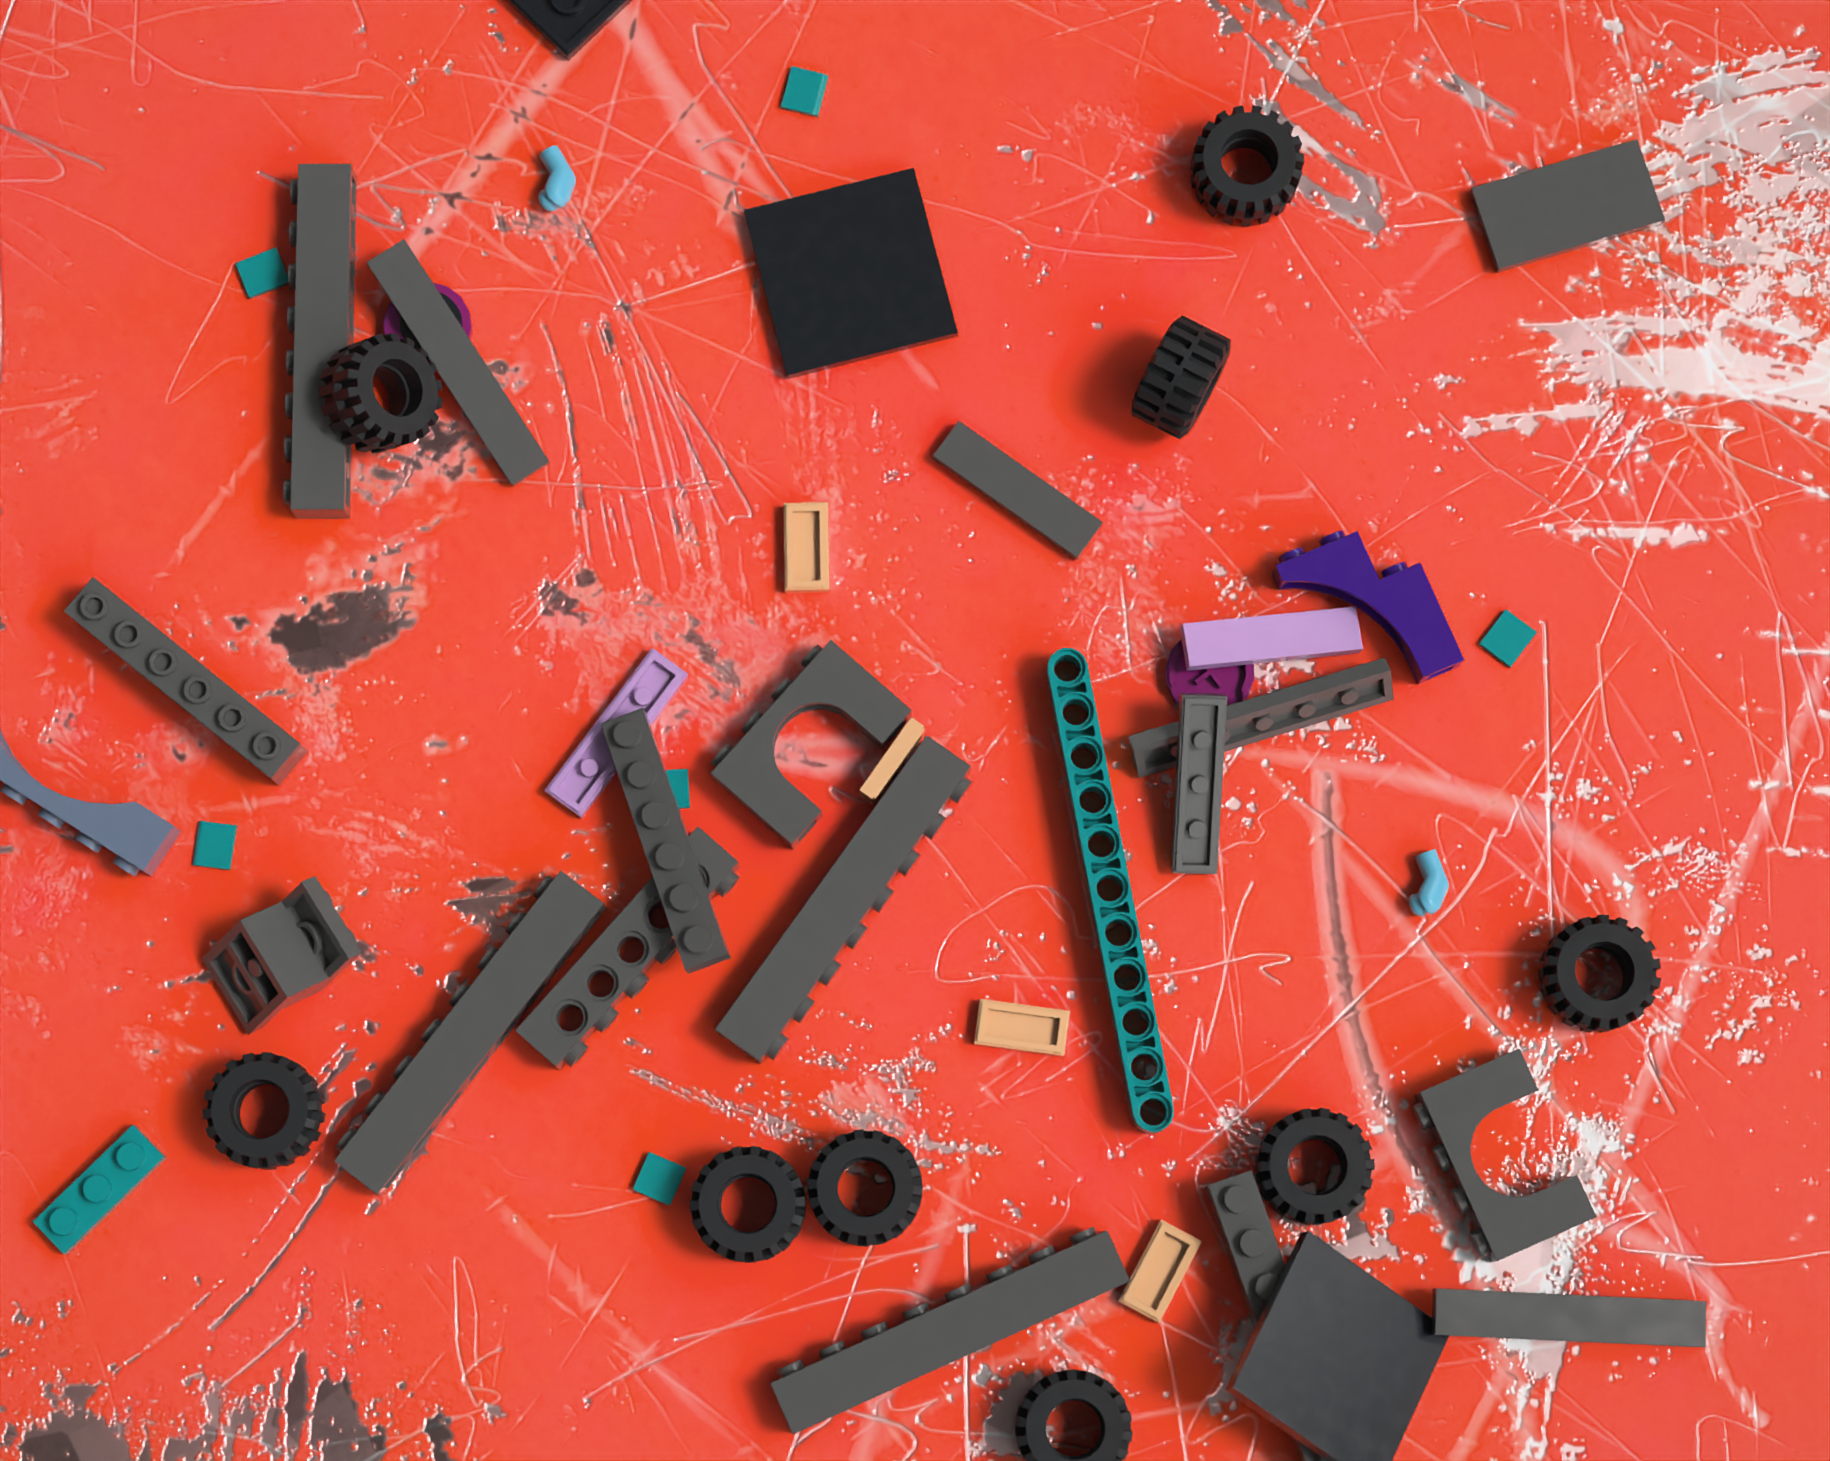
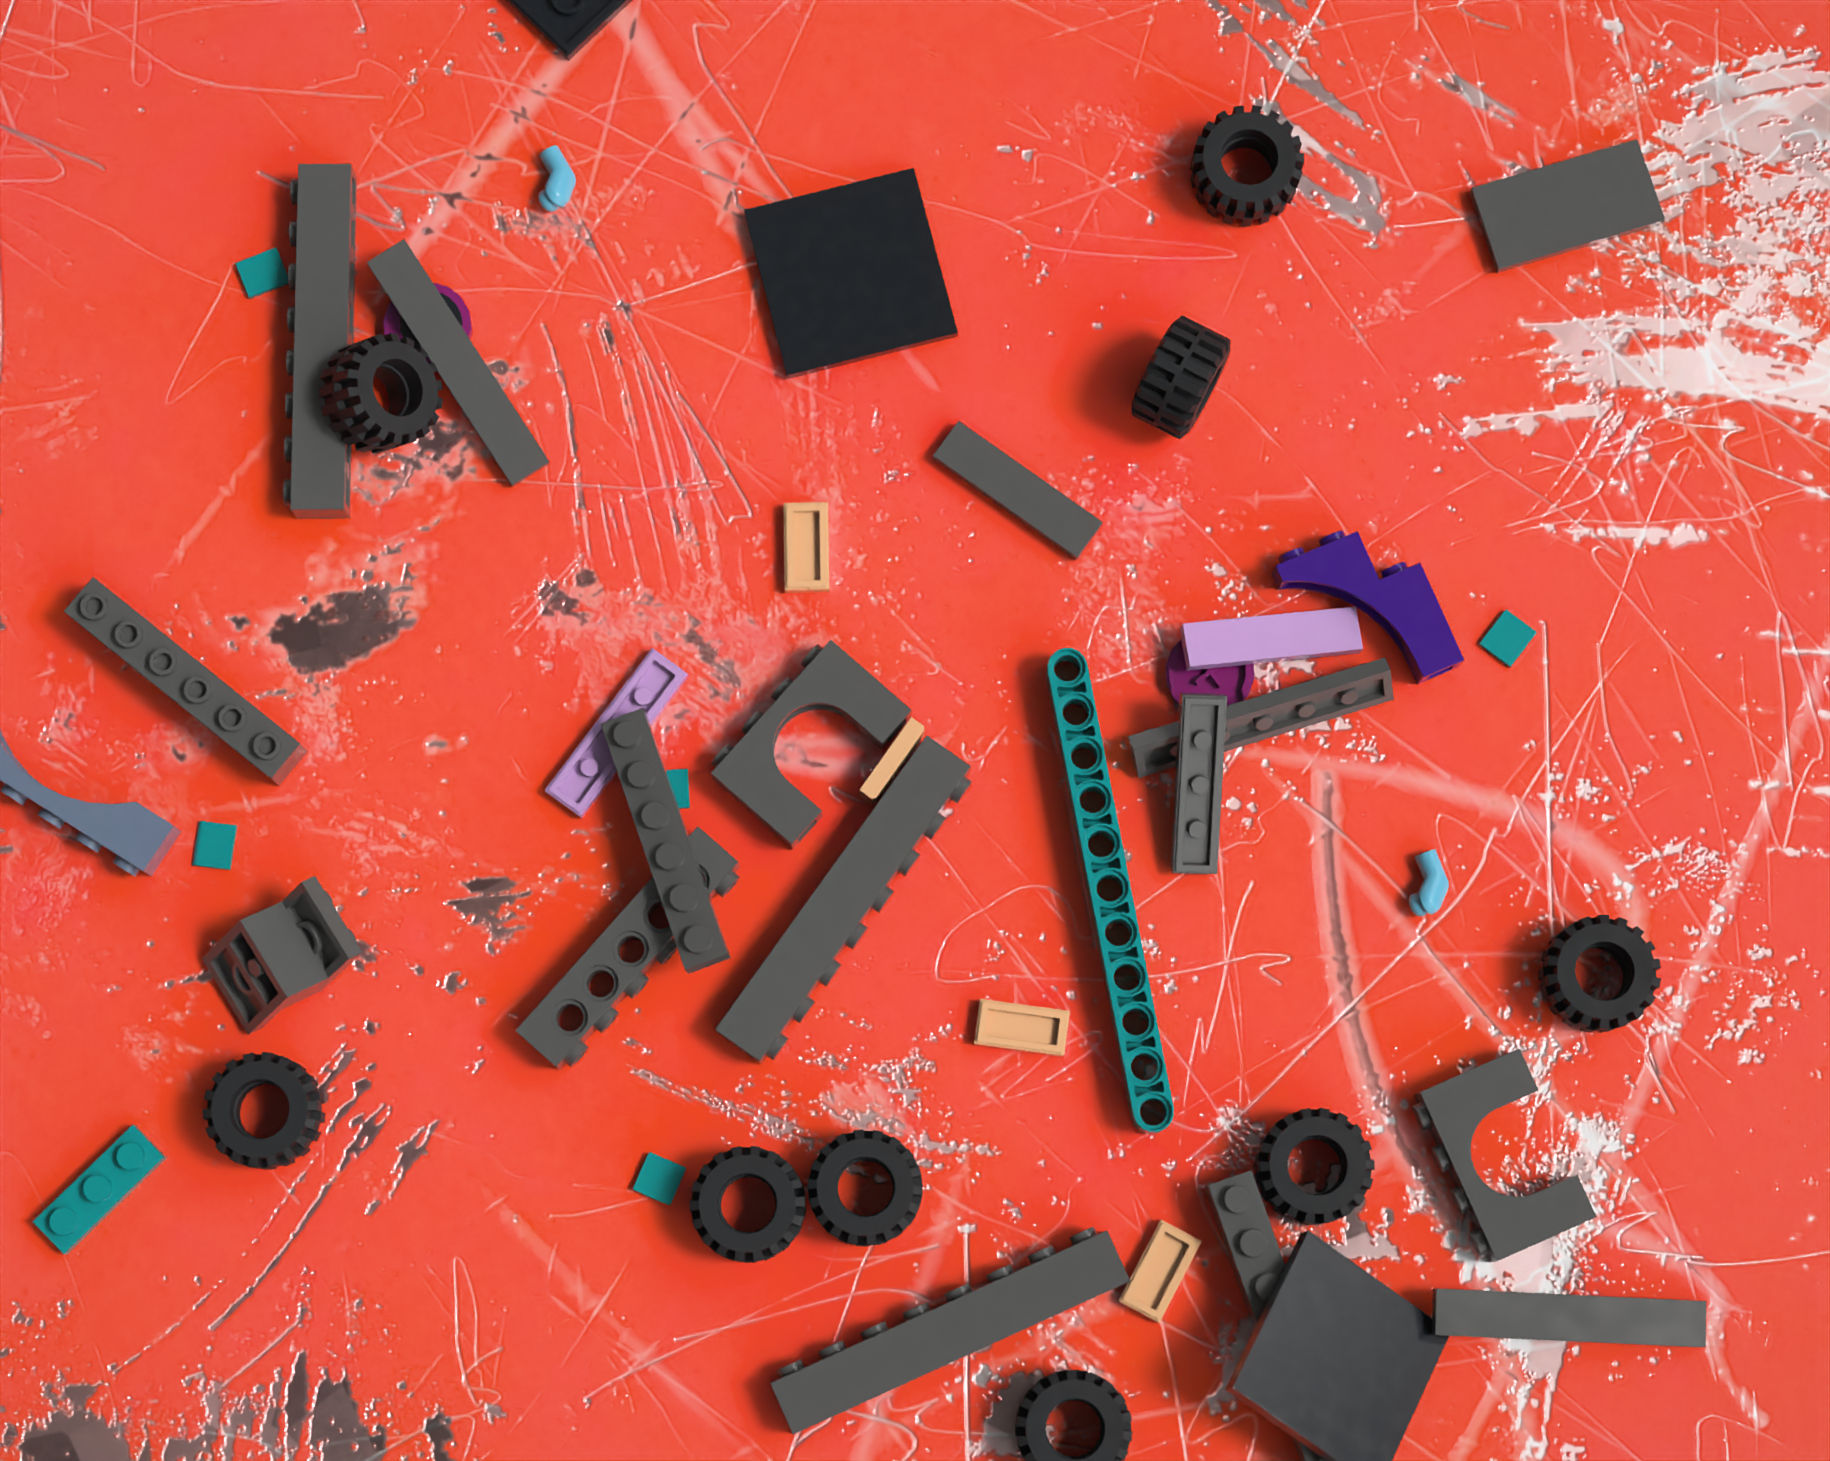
dark grey brick [334,870,607,1196] -> none
teal piece [781,66,829,117] -> none

